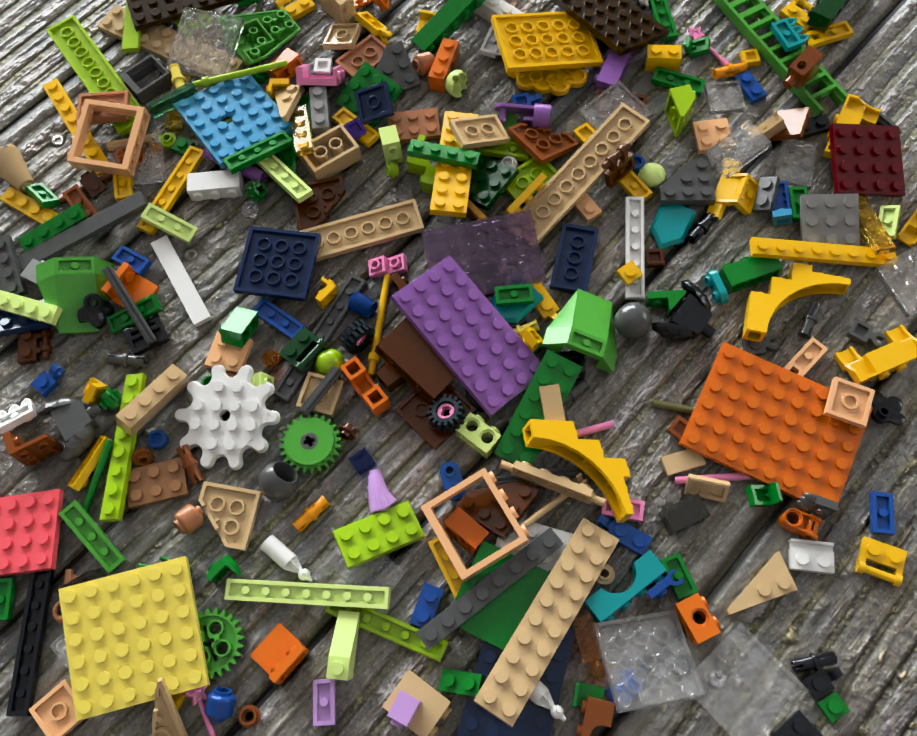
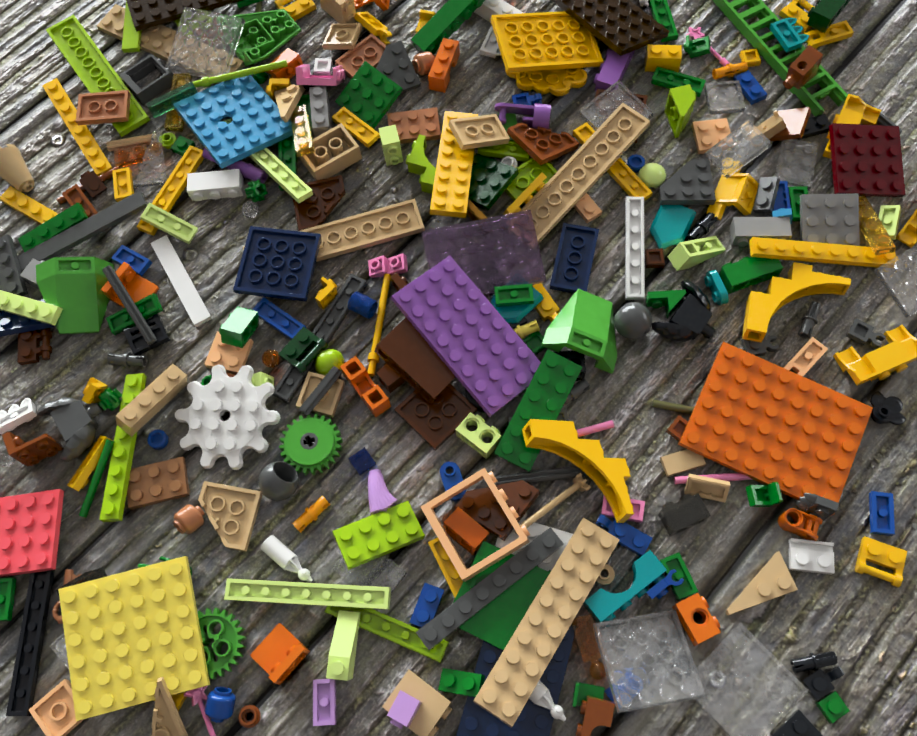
green plate [25,183,60,208] -> none
blue plate [31,363,66,398] -> none
bright green plate [59,500,127,574] -> none
light nougat window [67,98,151,178] -> none
black plate [77,293,115,329] -> none
dark orange plate [132,448,153,467] -> none
light yellow pin [169,63,188,97] -> none
dark orange pin [176,444,205,485] -> none
green plate [205,555,241,584] -> none
green plate [222,130,293,175] -> none
black bush [339,319,375,355] -> none
reddish brown plate [339,423,357,441] -> none
dark purple plate [343,117,367,140] -> none
dark blue plate [355,81,394,125] -> none
lime plate [386,161,399,179] -> none
green plate [407,139,481,170] -> none
black bush [428,394,466,433] -> none
yellowish green hair [445,69,467,98] -> none
tan plate [499,460,606,507] -> none
yellow bracket [520,327,543,352] -> none
tan tile [539,384,566,421] -> none
reddish brown plate [601,142,635,188] -> none
yellow plate [616,260,643,287] -> none
light nougat plate [823,376,875,429] -> none
none -> yellowish green slope [667,236,726,271]
none -> light grey brick [730,217,792,247]

